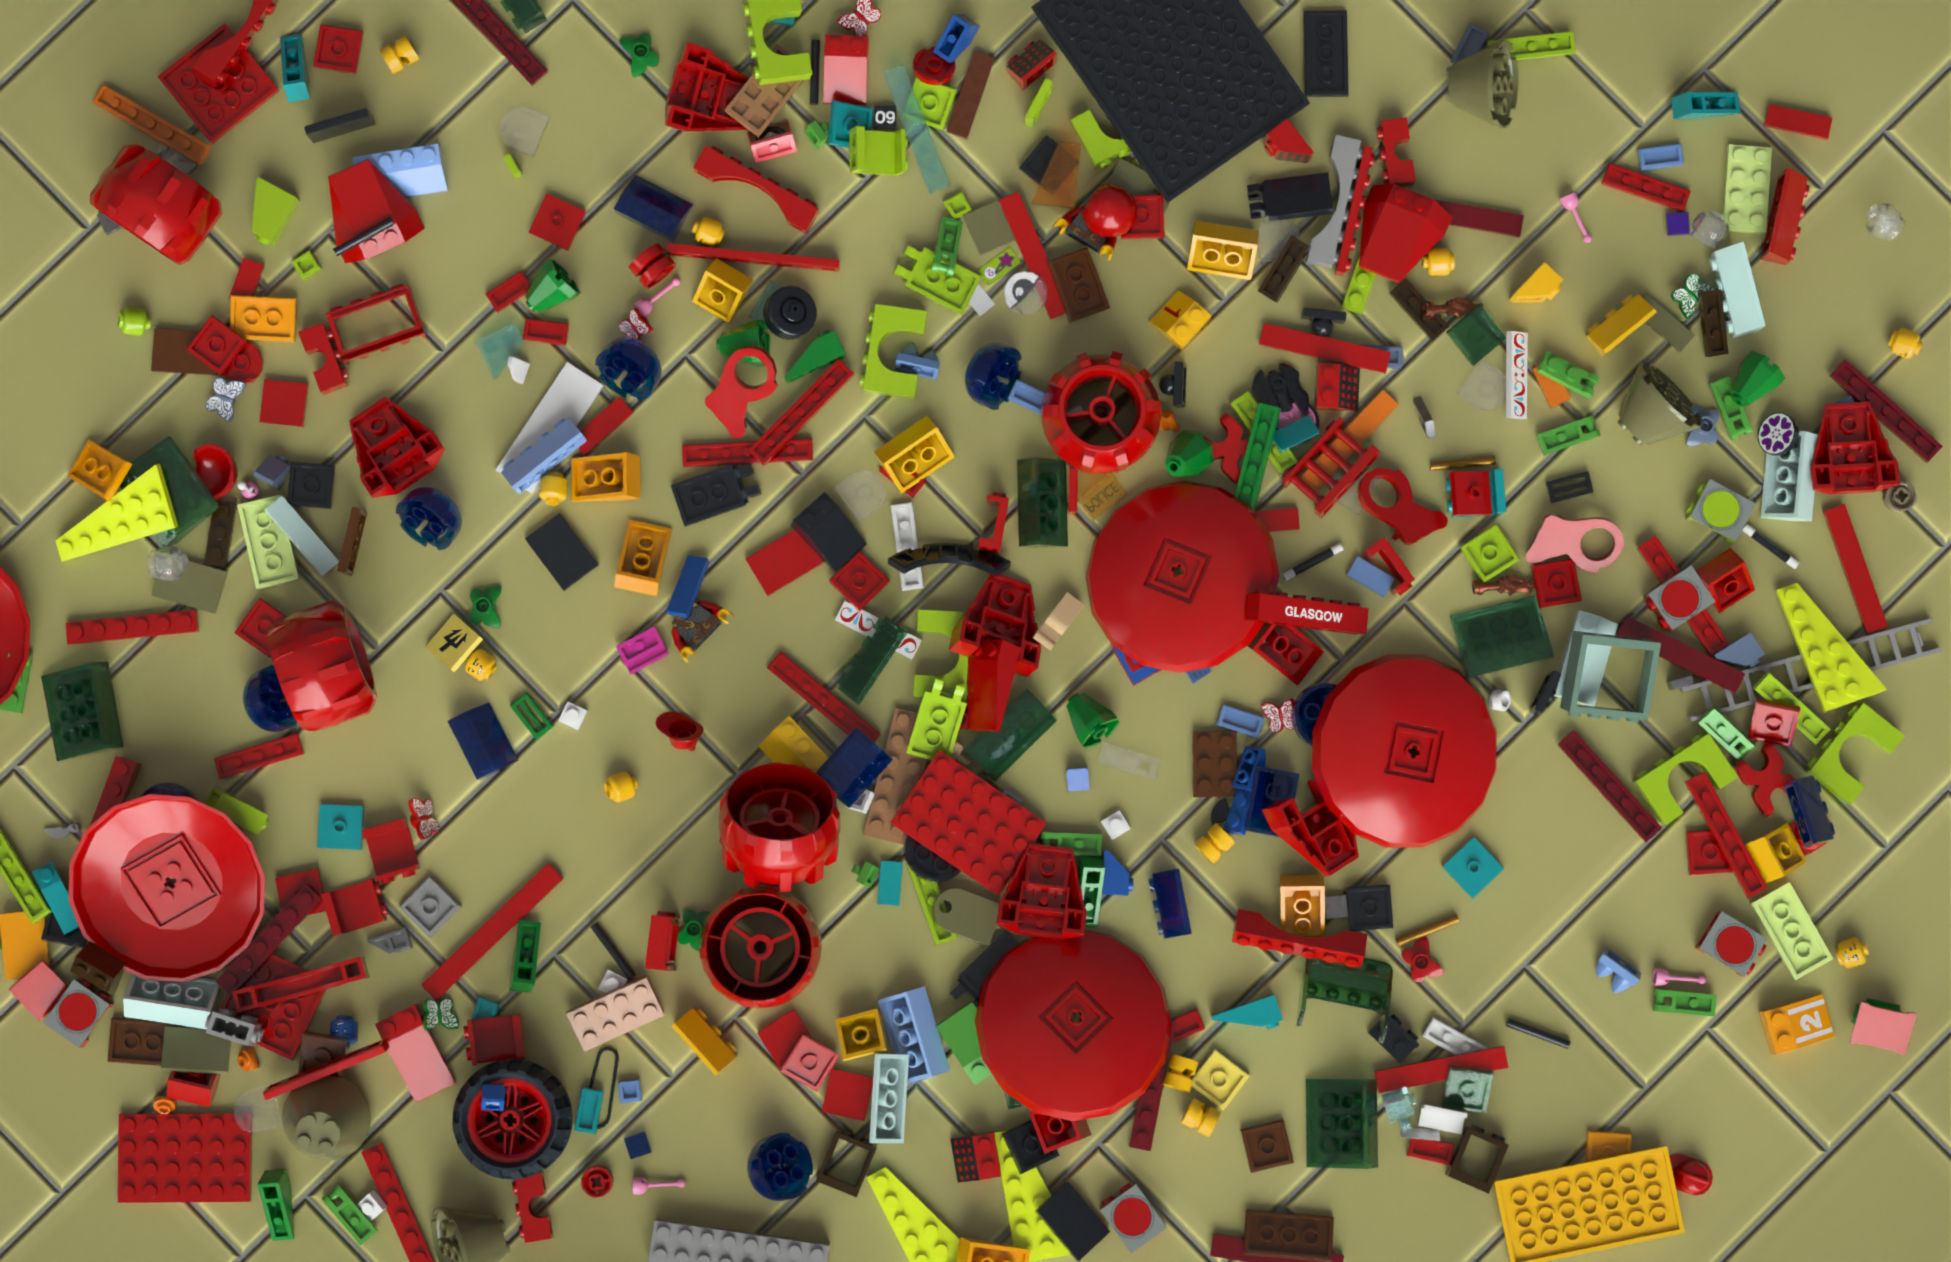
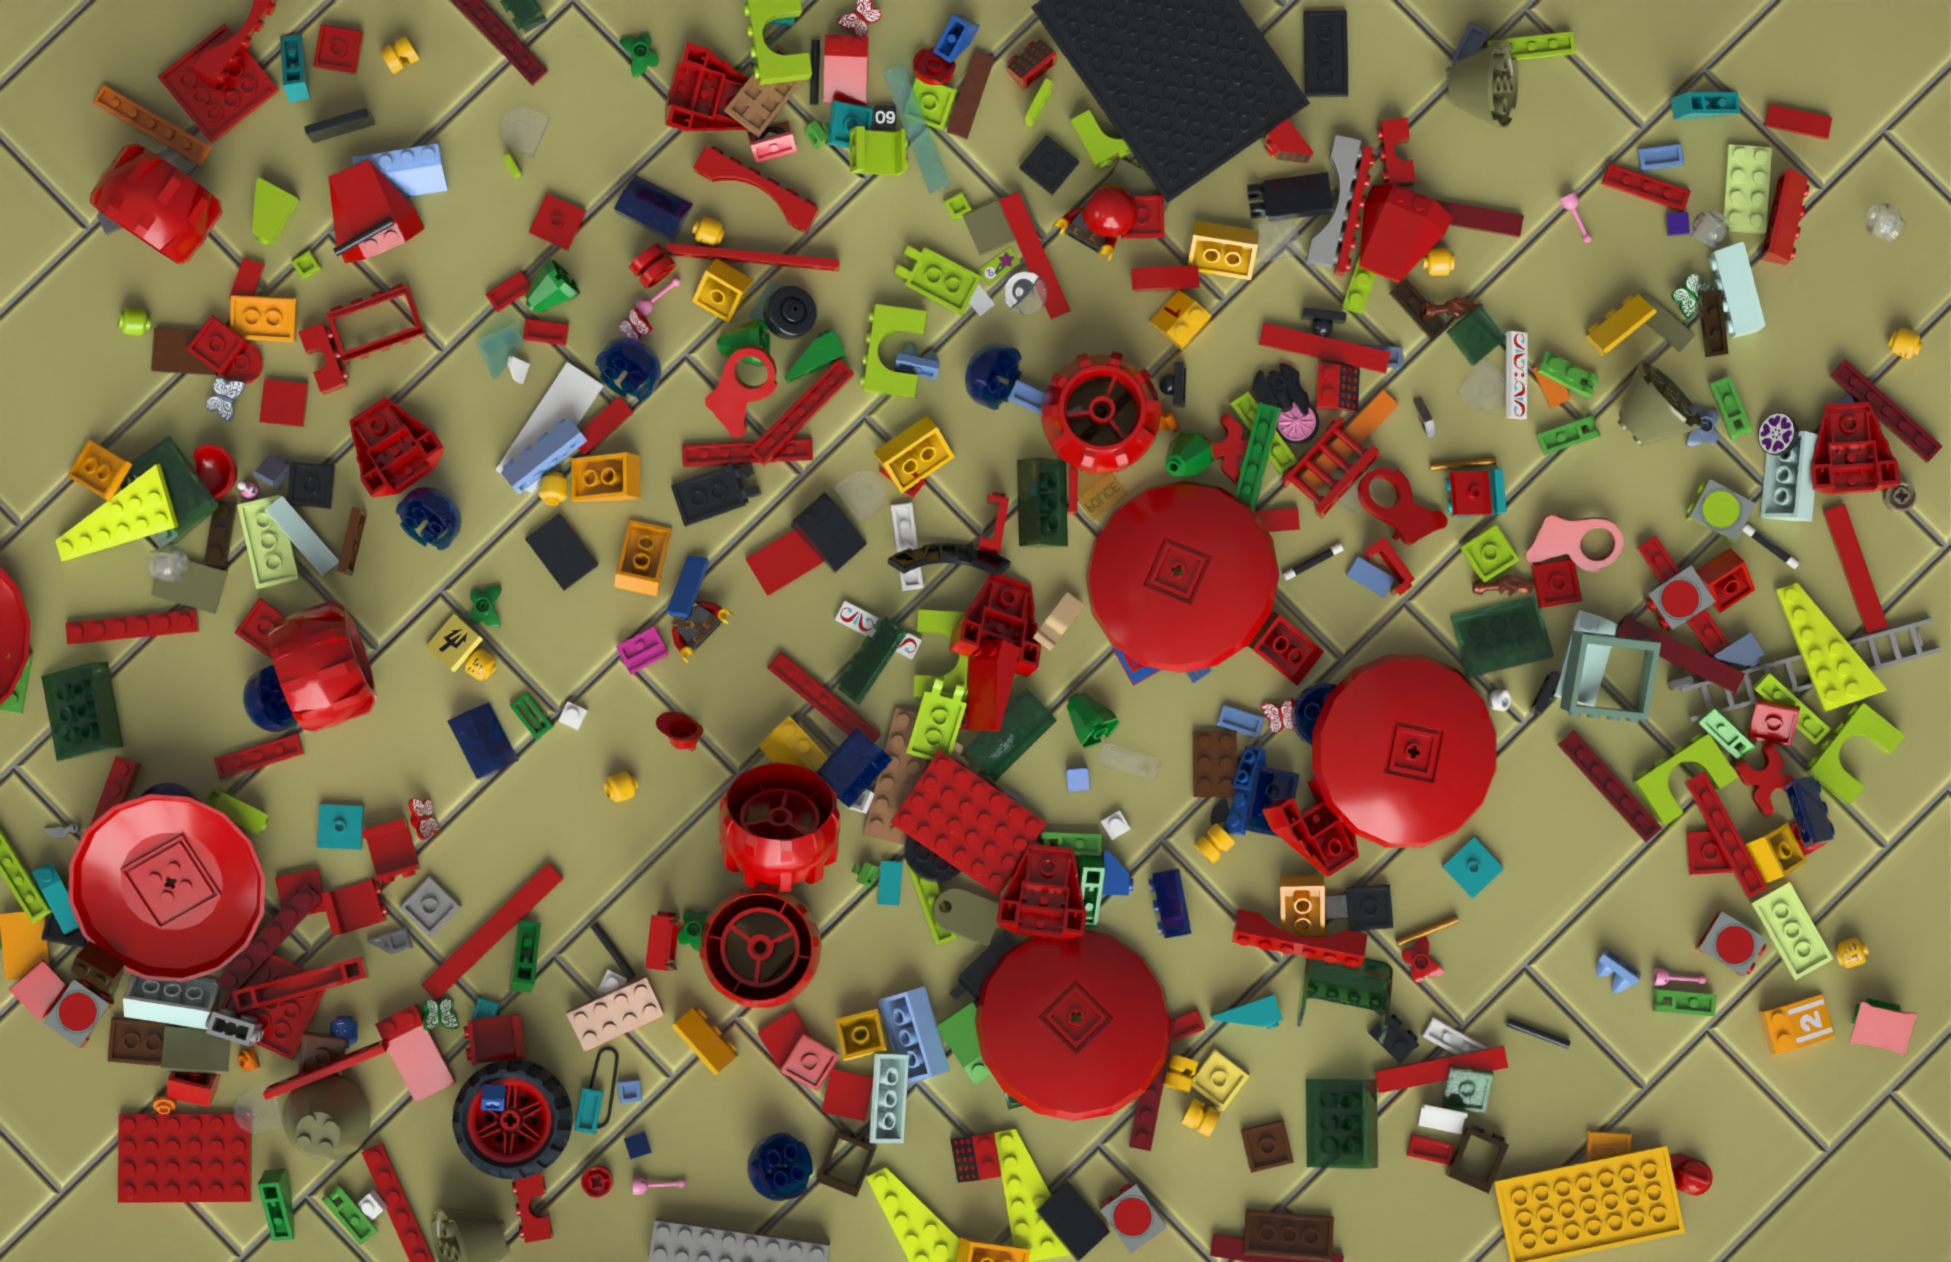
red tile [829,551,890,612] -> none
bright green plate [931,216,963,277] -> none
black tile [1002,1120,1059,1174] -> none
red slope [1029,1111,1092,1154] -> none
clear orange wing [1031,141,1081,209] -> none
reddish brown tile [1047,247,1110,323] -> none
red brick [1246,590,1369,635] -> none
dark brown plate [1258,235,1311,303] -> none
teal slope [1273,415,1320,454] -> none
clear light blue brick [1381,1087,1417,1132] -> none
white sticker [1400,1127,1440,1141] -> none
yellow slope [1509,262,1564,303] -> none
black tile [1545,471,1594,504] -> none
green cone [1730,351,1785,406] -> none
none -> red slope [1131,266,1200,292]

